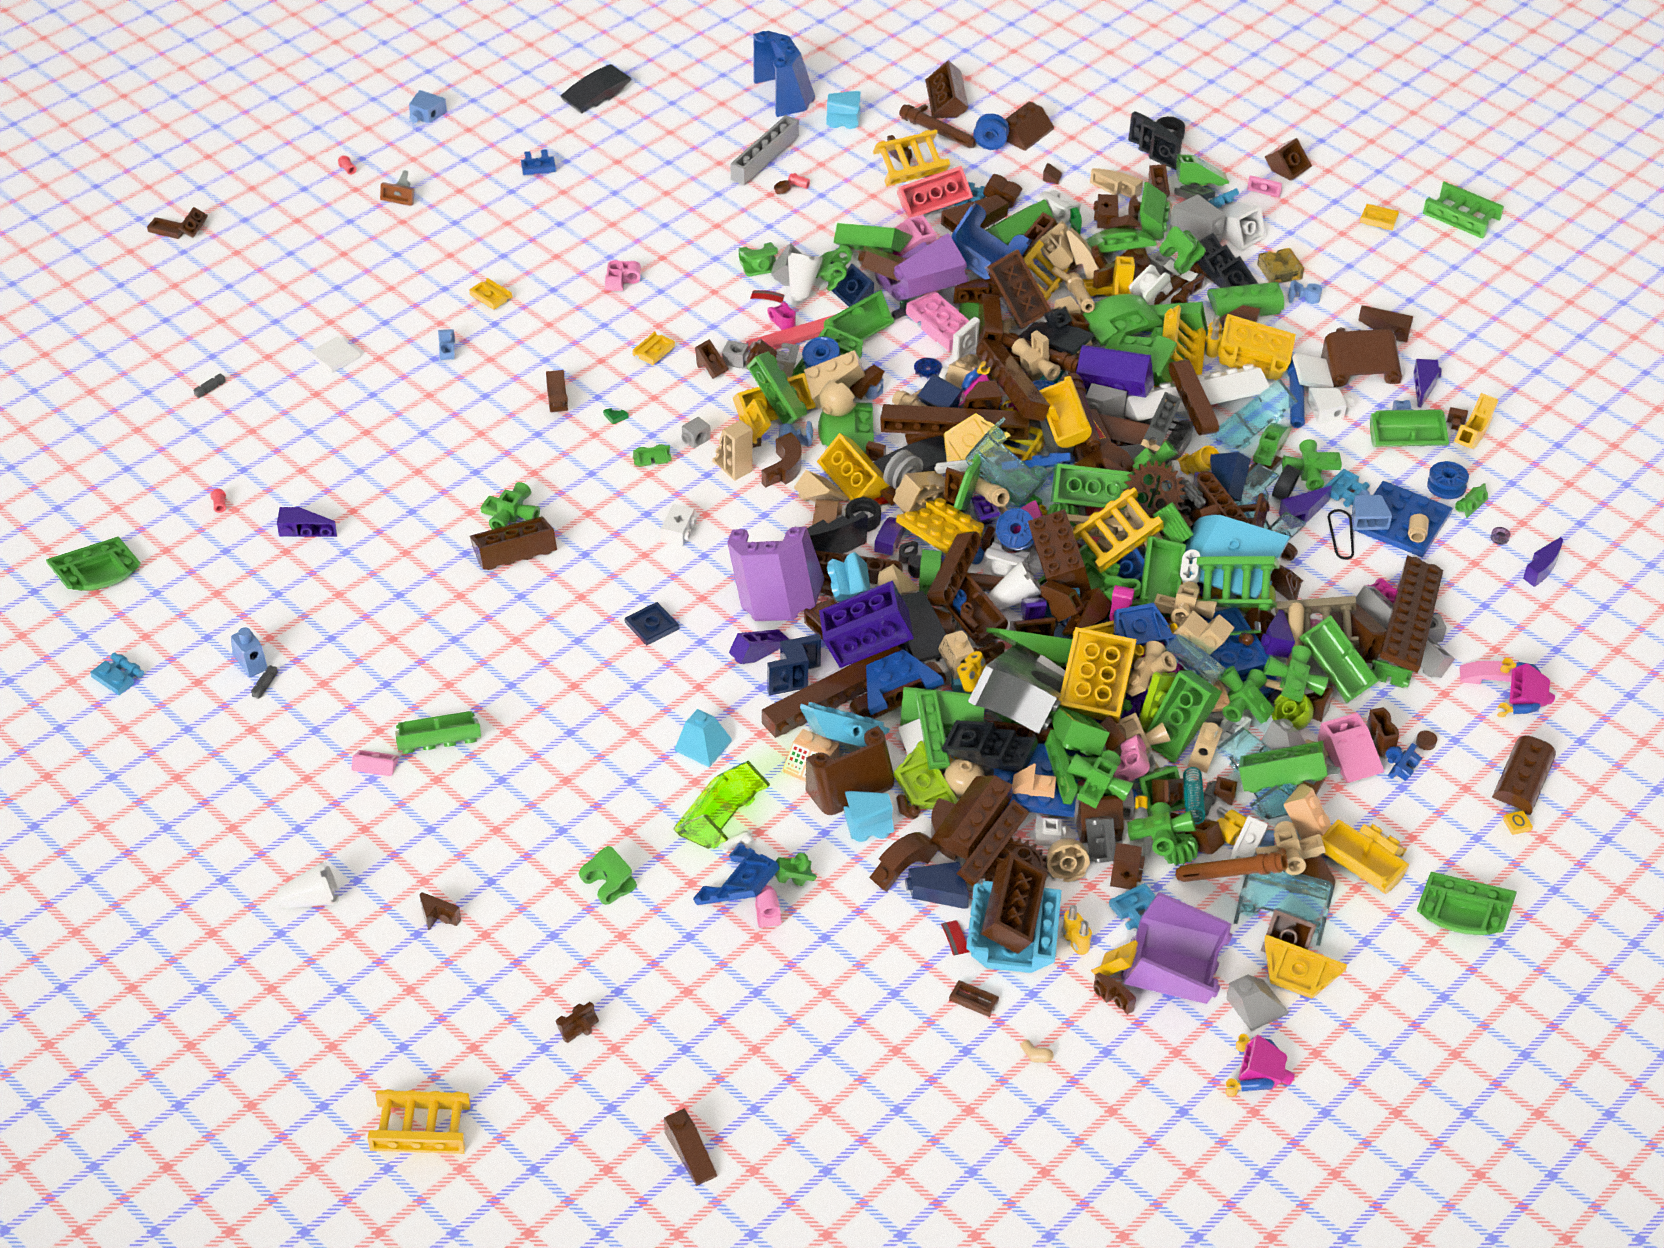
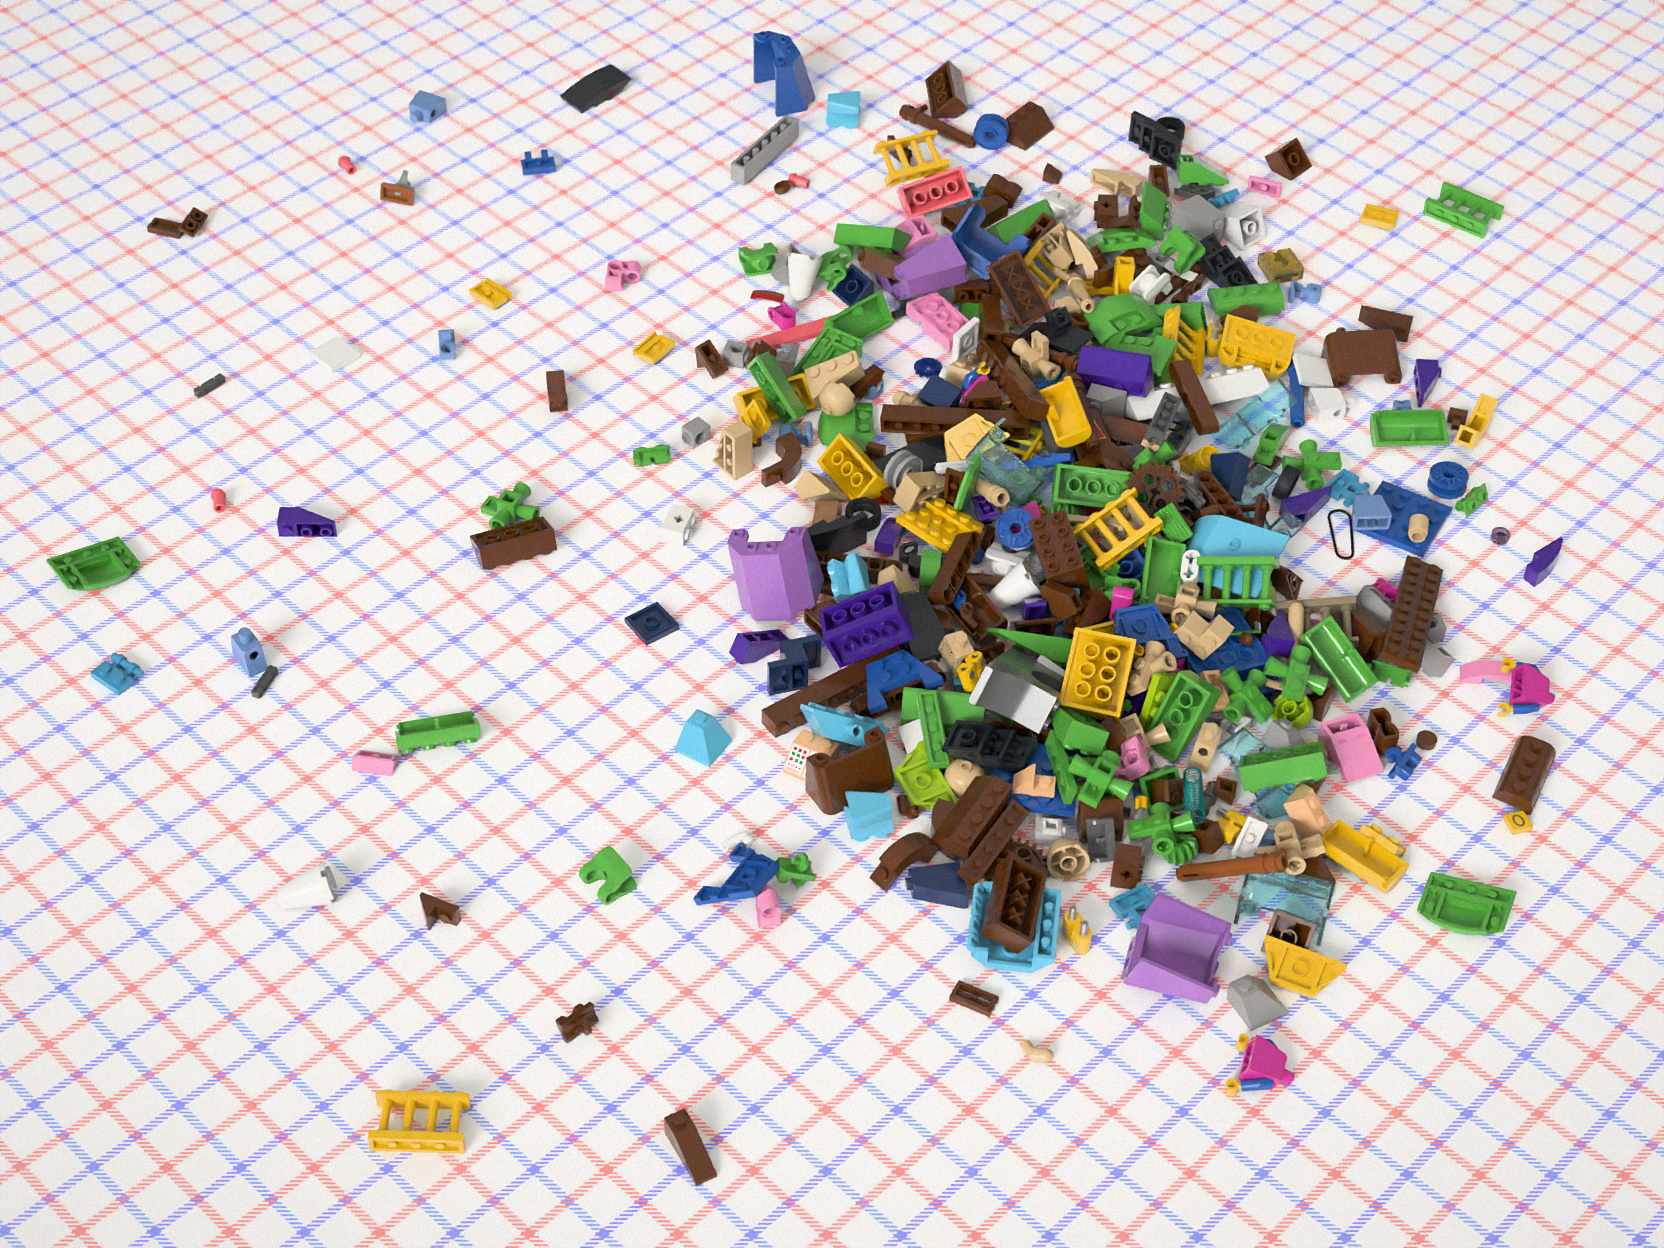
green tile [603,408,629,425] -> none
clear neon green windscreen [673,760,771,849] -> none
blue wheel [802,337,841,369] -> none
red sticker [941,920,969,956] -> none
green slope [1069,207,1082,236] -> none
yellow piece [1091,940,1138,976] -> none
reddish brown slope [1093,973,1136,1015] -> none
clear light blue slope [1165,634,1226,685] -> none
reddish brown tile [1281,542,1298,561] -> none

